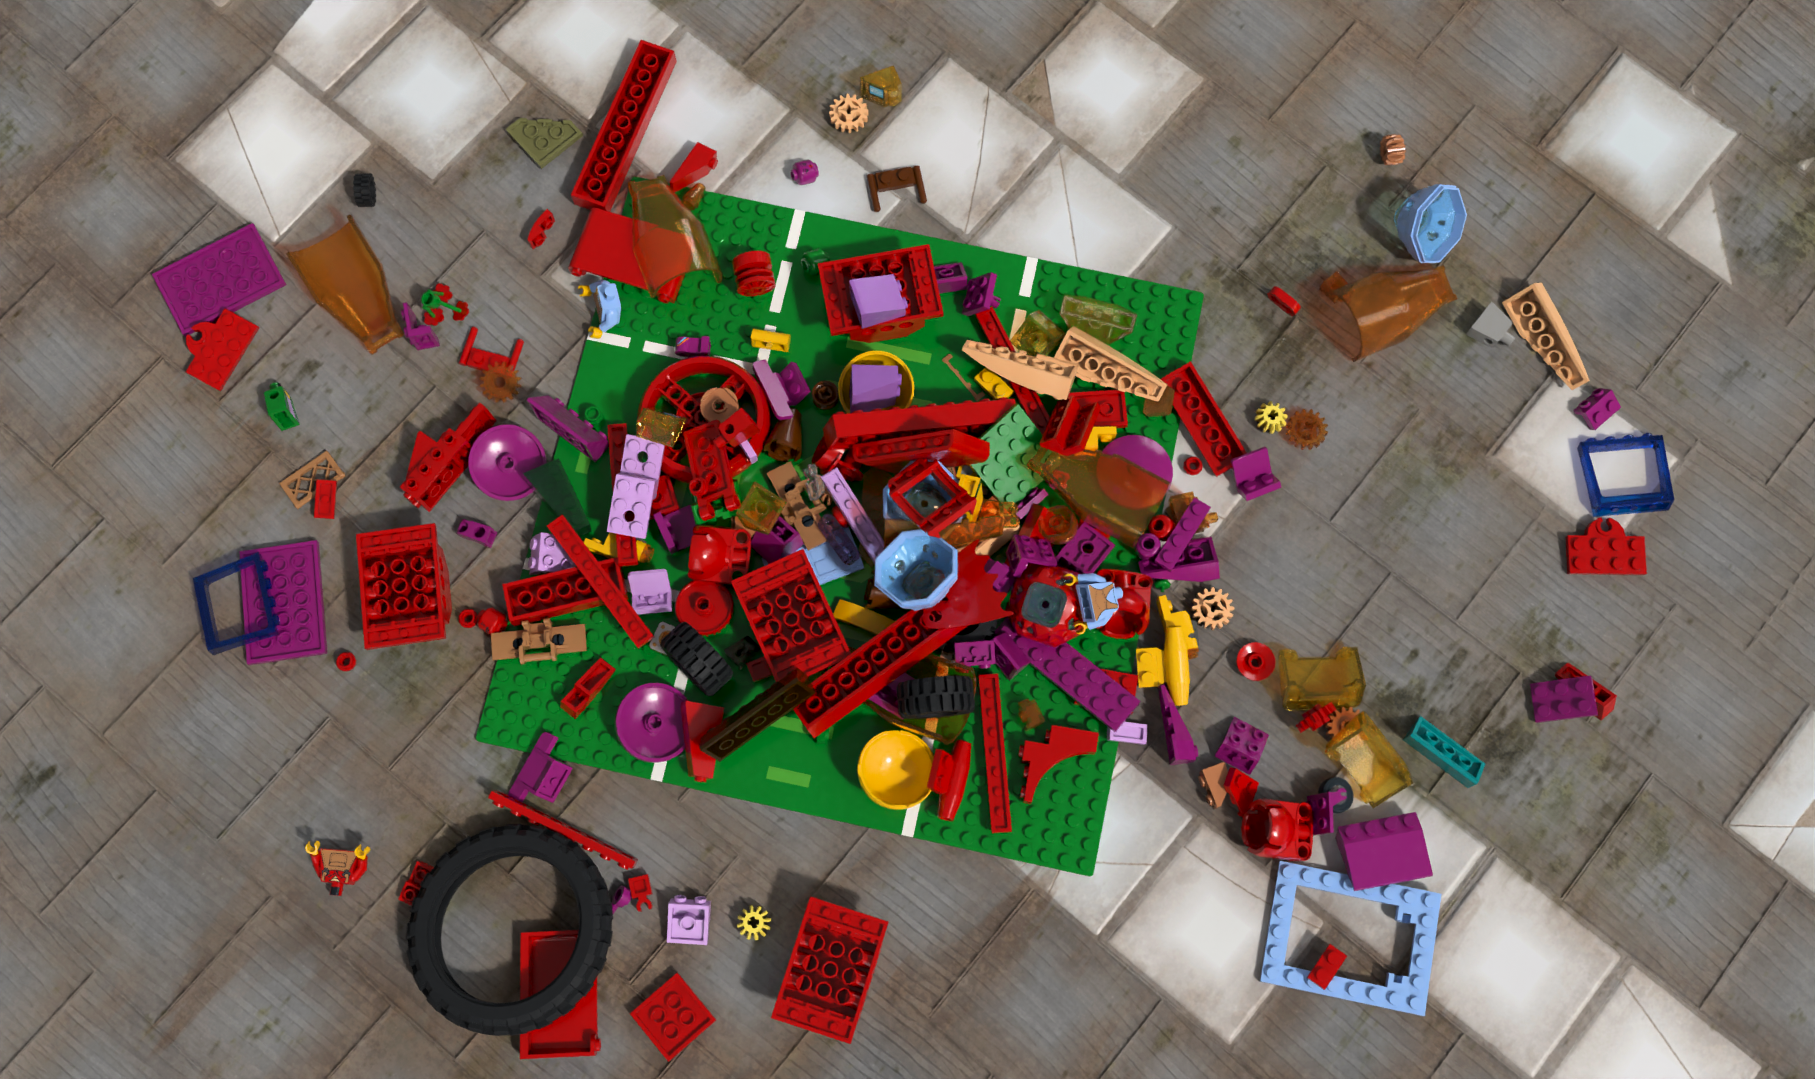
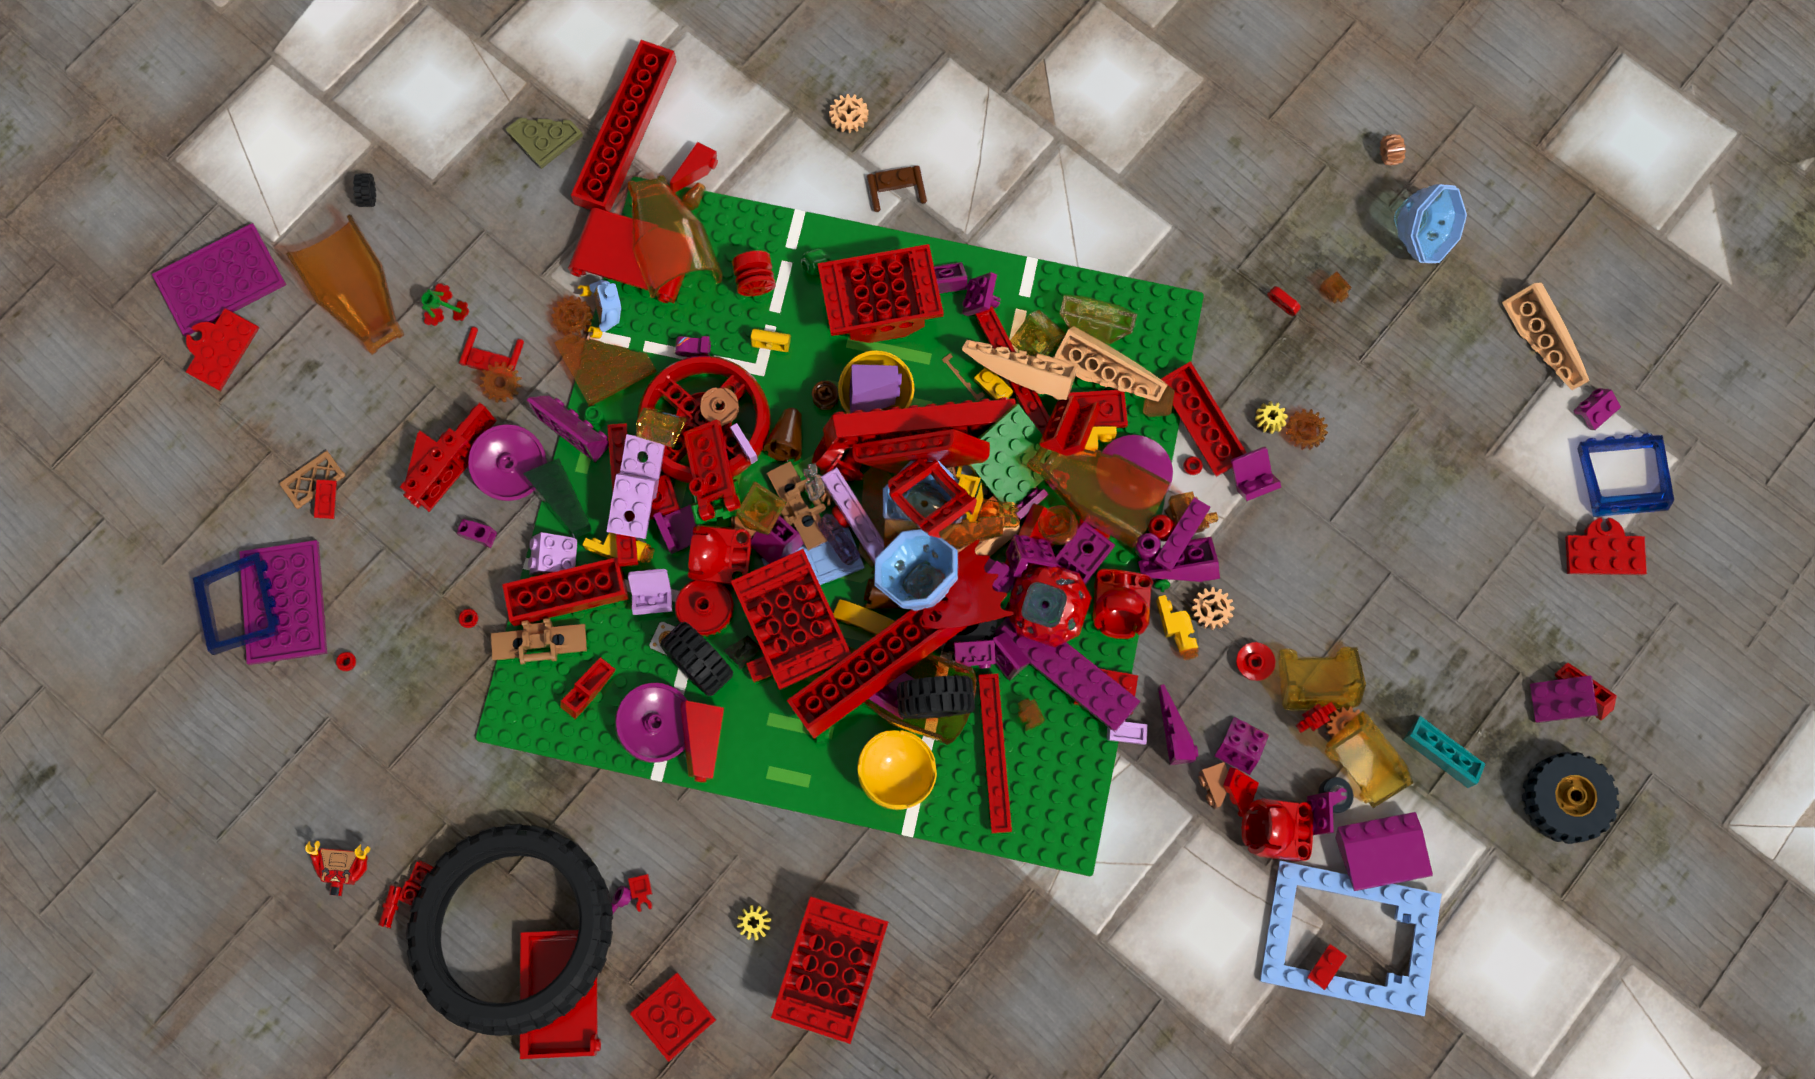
green torso [264,382,300,431] -> none
red wedge [356,523,452,650] -> none
magenta bracket [401,302,440,350] -> none
red head [477,607,507,635] -> none
red plate [488,790,638,870] -> none
magenta plate [508,732,573,803] -> none
red slope [527,209,555,249] -> none
red plate [547,514,654,649] -> none
lavender plate [667,895,711,945] -> none
dark brown slope [699,668,816,761] -> none
red torso [713,408,760,449] -> none
magenta plate [752,359,811,420] -> none
magenta head [790,159,819,185] -> none
medium lavender slope [849,274,908,329] -> none
clear yellow slope [860,65,902,107] -> none
red plate [926,740,971,821] -> none
red arch [1018,725,1099,804] -> none
light blue torso [1064,573,1123,635] -> none
yellow plate [1136,626,1190,706] -> none
clear orange windscreen [1325,265,1458,362] -> none
light grey torso [1466,302,1516,348] -> none
none -> red pin [378,885,402,928]
none -> clear orange gear [551,296,593,337]
none -> clear orange plate [554,334,657,406]
none -> black wheel [1522,752,1620,844]

